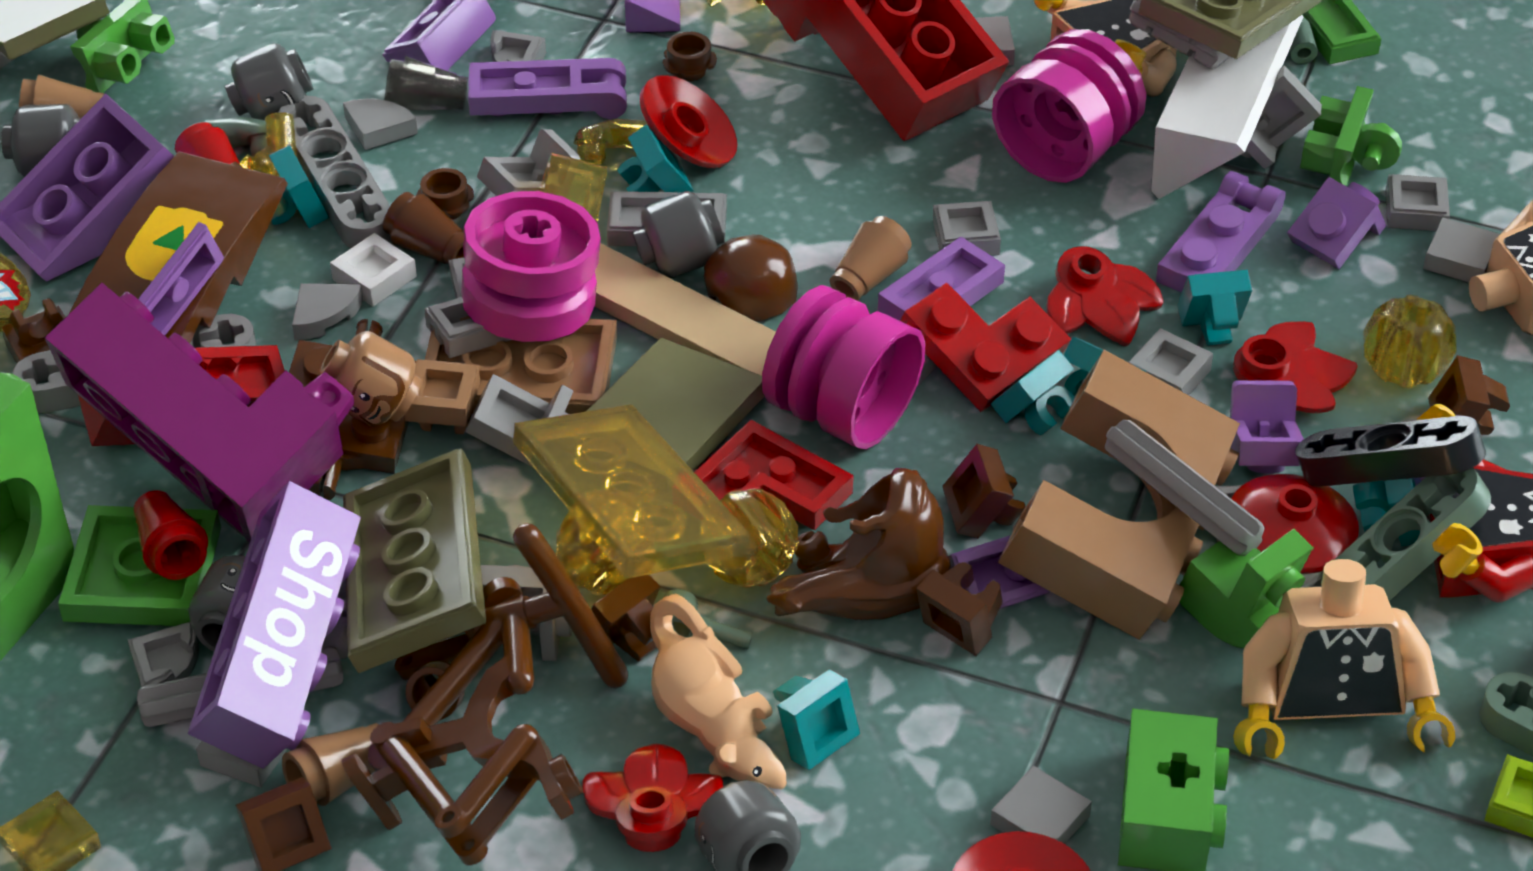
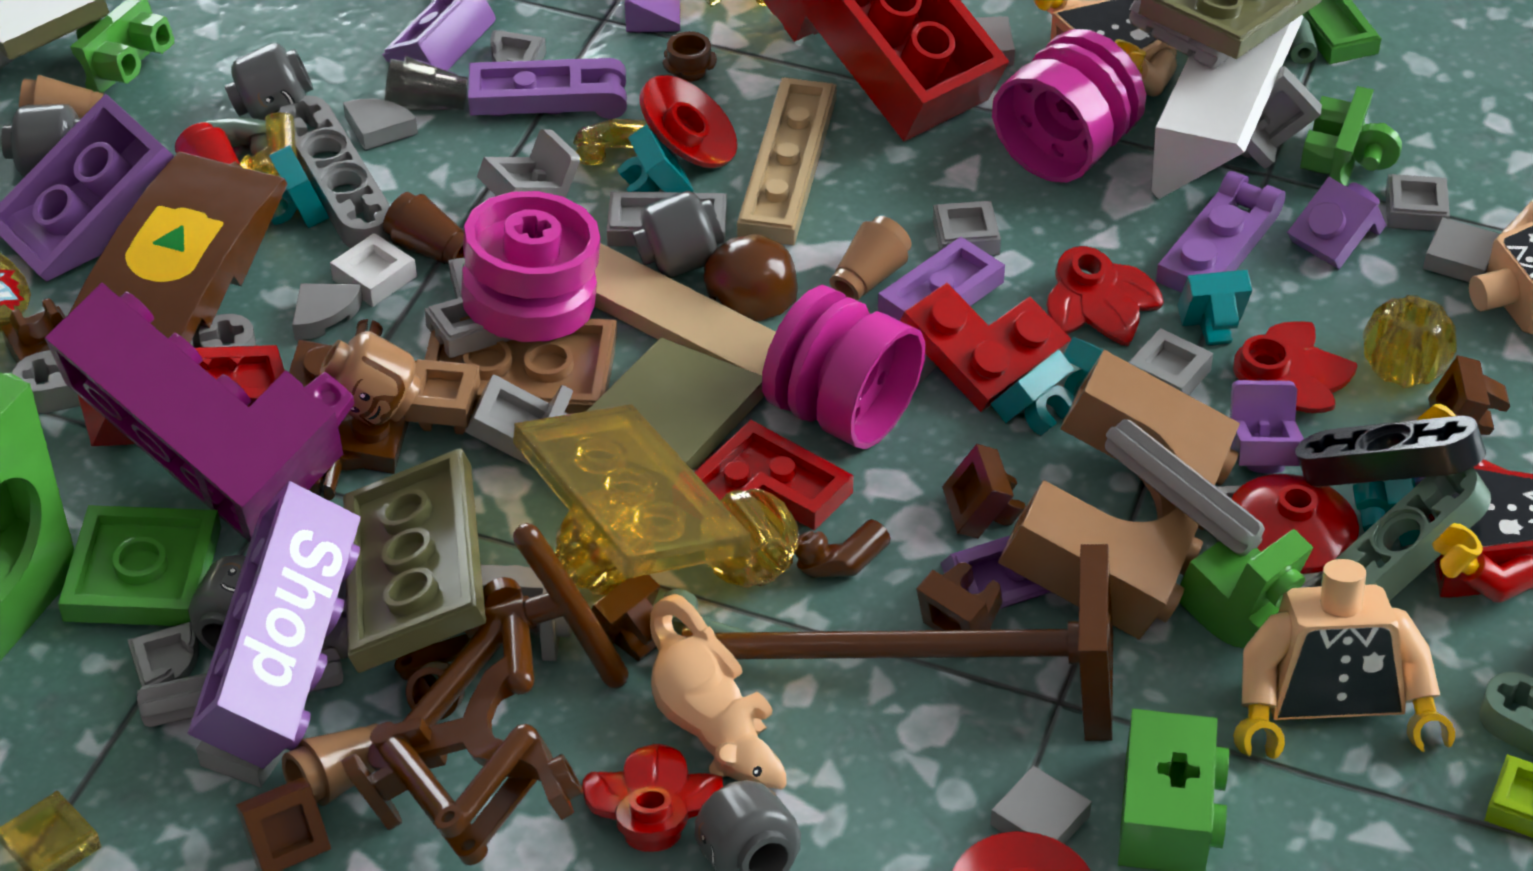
red cone [133,490,208,580] -> none
medium lavender slope [138,222,224,336] -> none
reddish brown plate [417,168,474,220] -> none
clear yellow slope [539,153,608,222] -> none
reddish brown piece [767,468,951,620] -> none
teal tile [773,669,861,770] -> none
none -> reddish brown tile [682,544,1114,741]
none -> tan tile [737,78,836,245]

